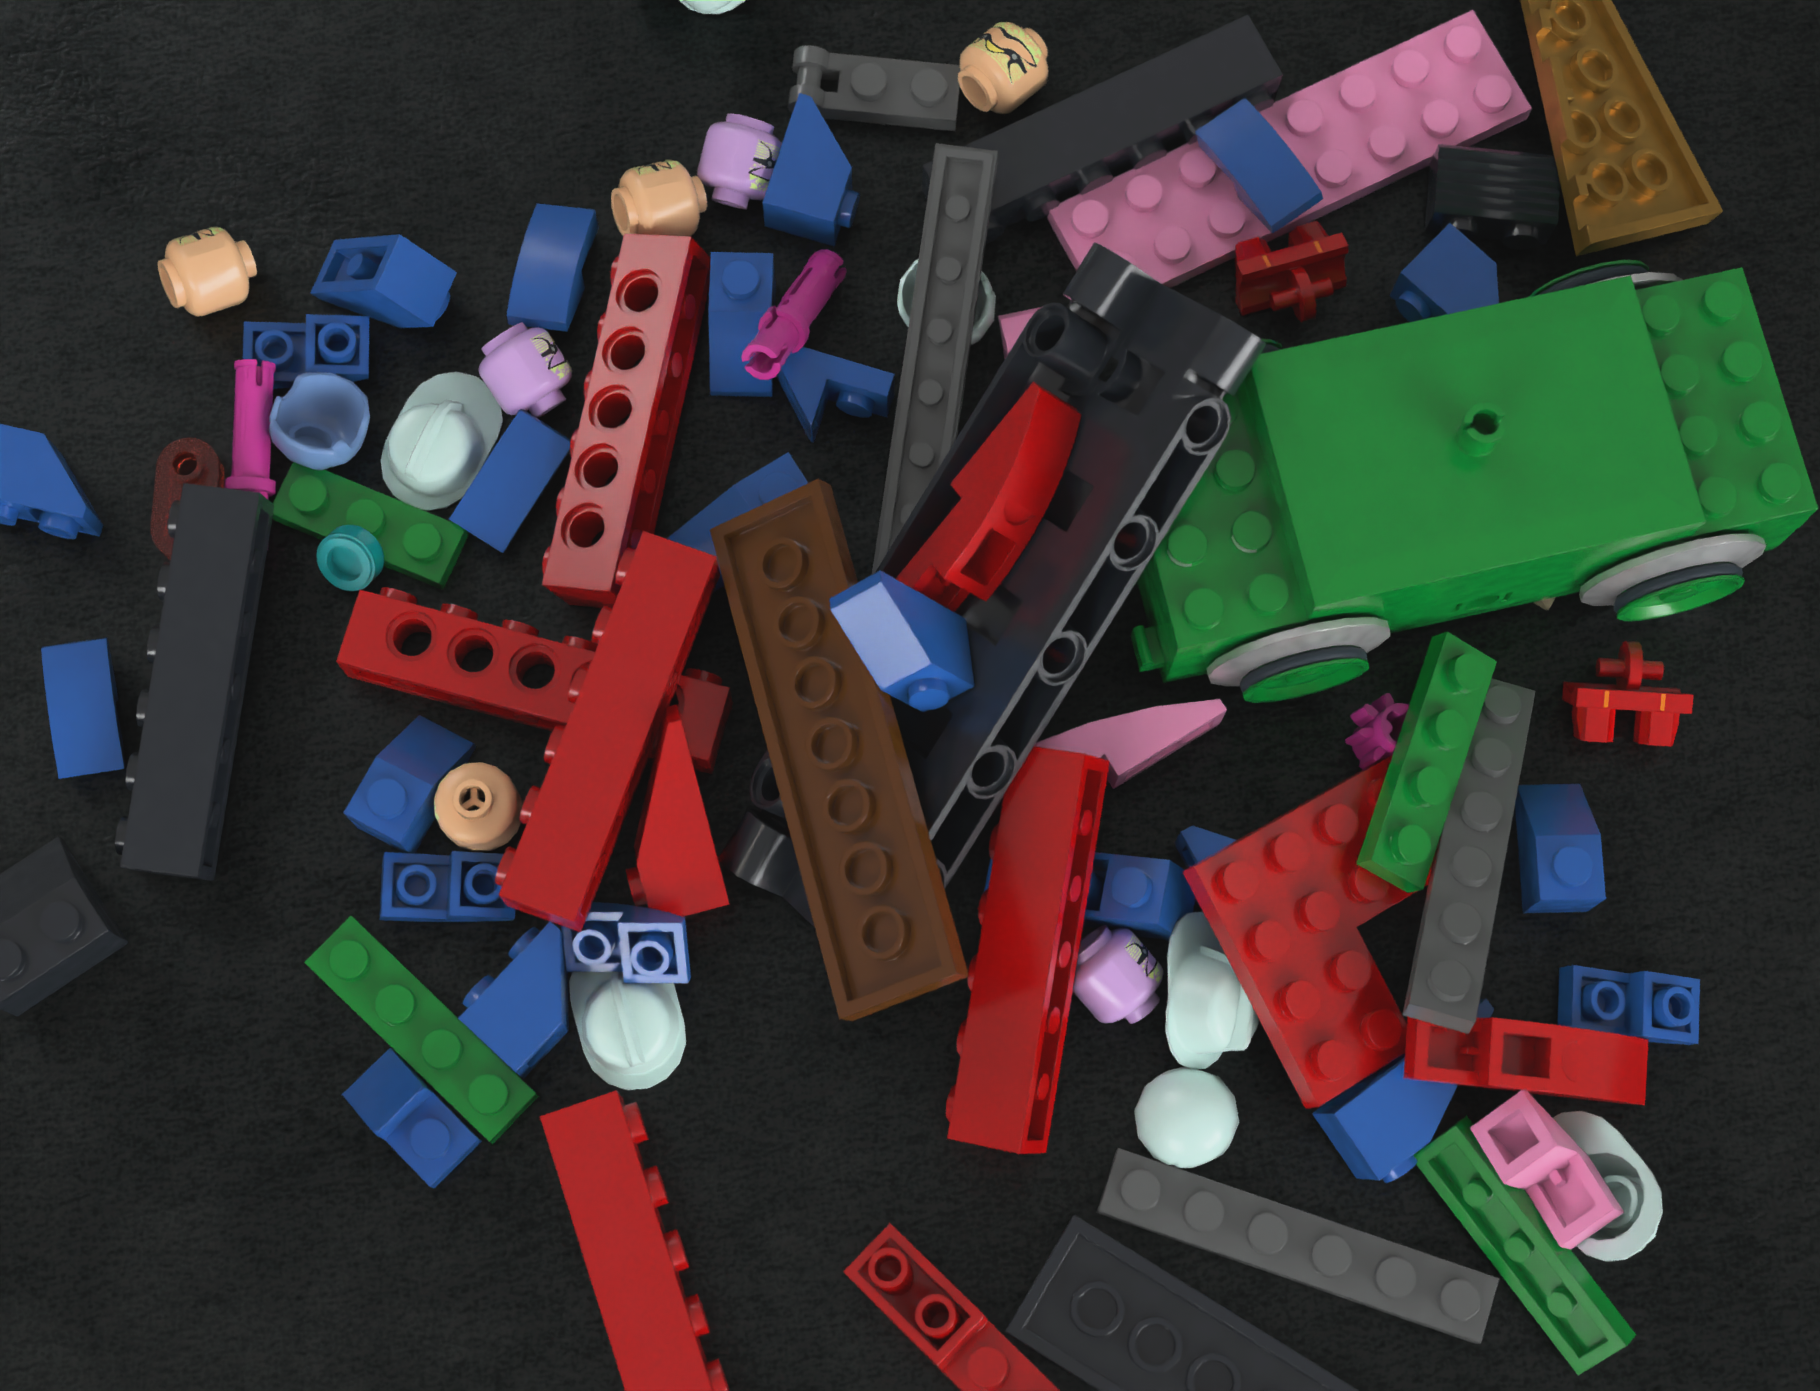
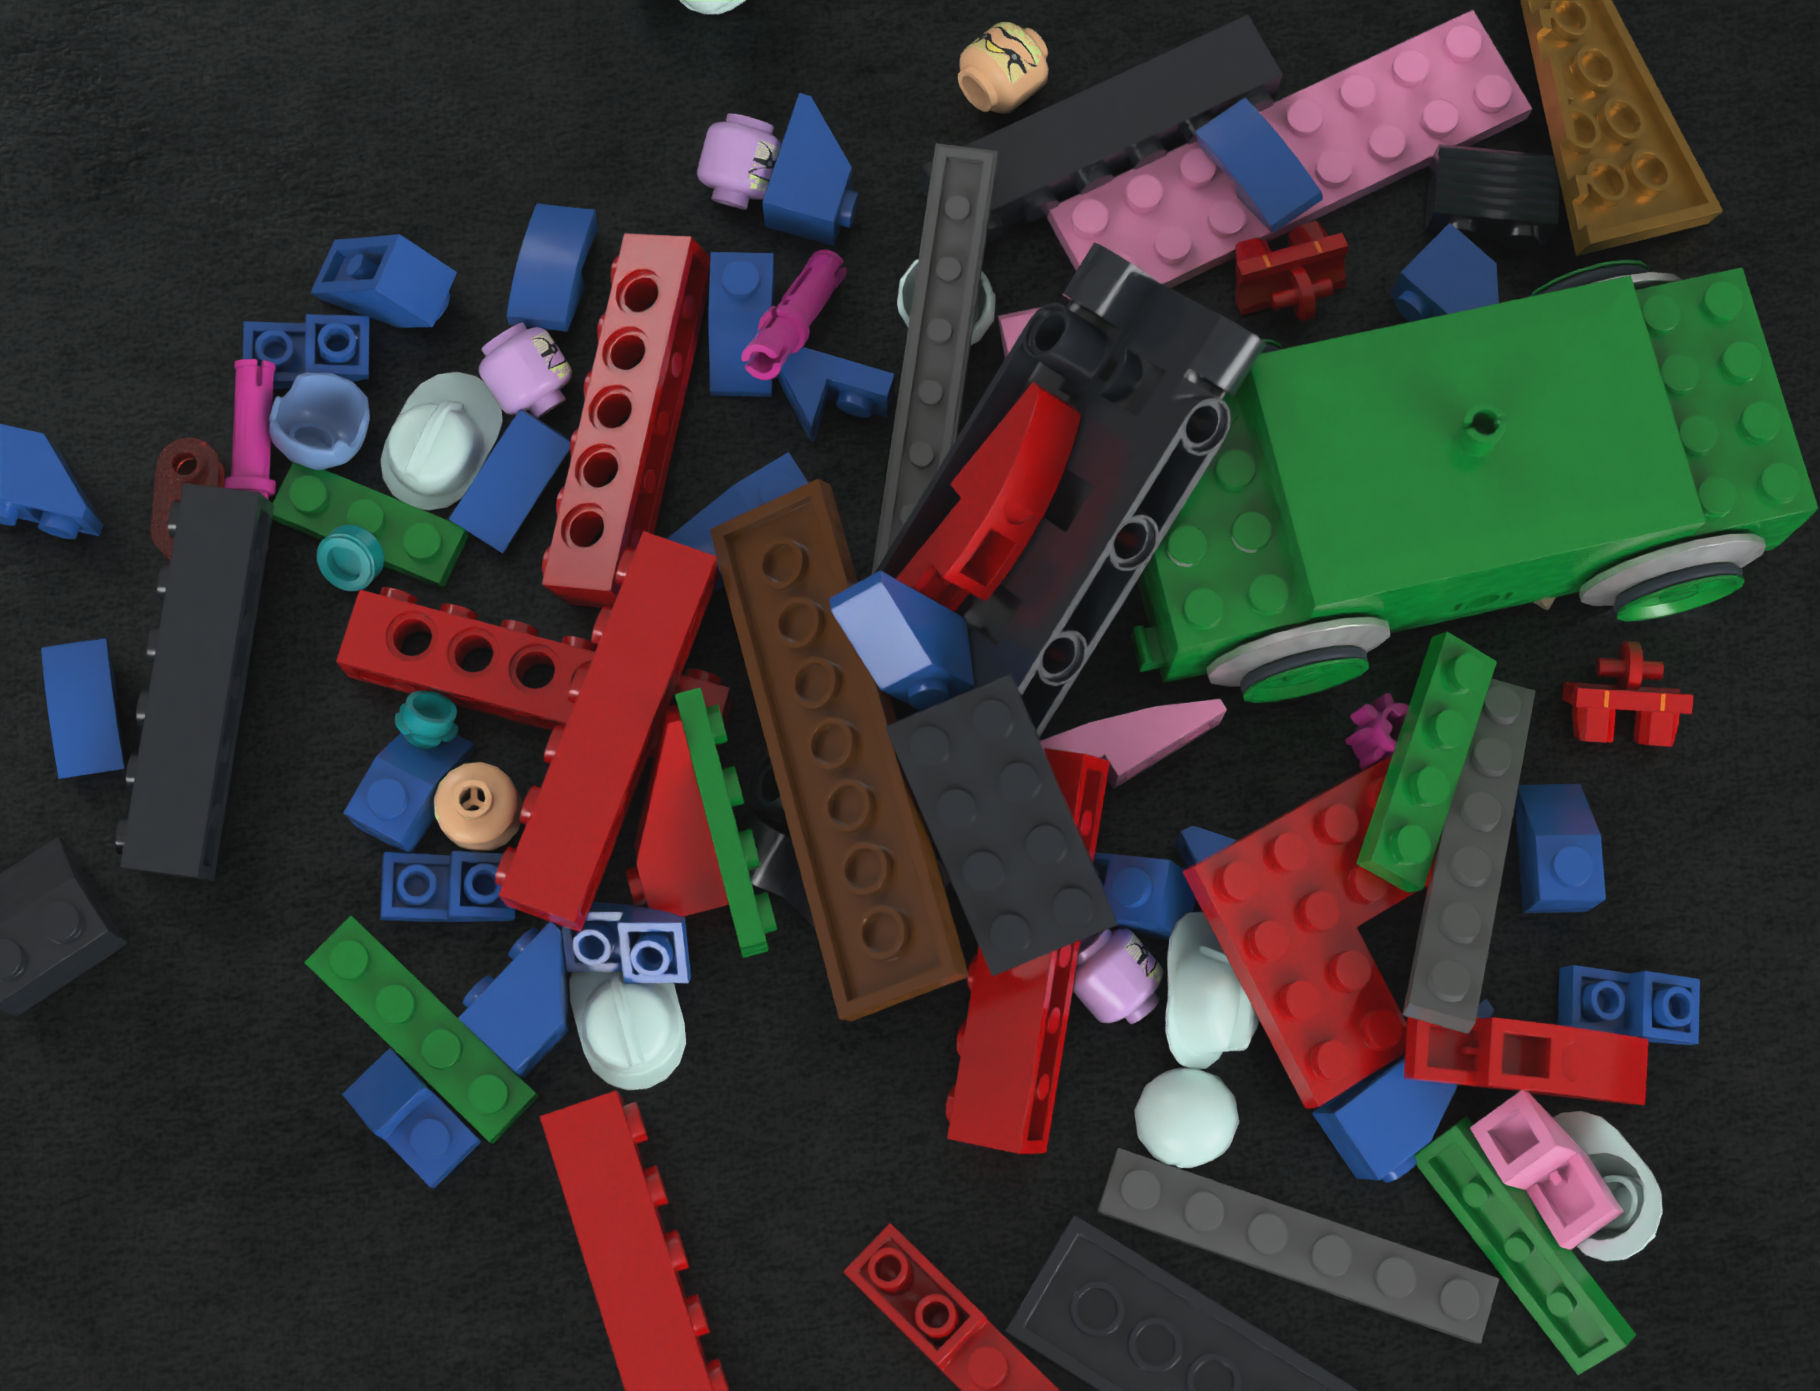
light nougat head [158,227,257,316] -> none
light nougat head [611,160,707,236] -> none
dark grey plate [788,46,961,131] -> none
none -> teal plate [395,690,458,749]
none -> green plate [675,688,777,958]
none -> black plate [885,672,1118,976]

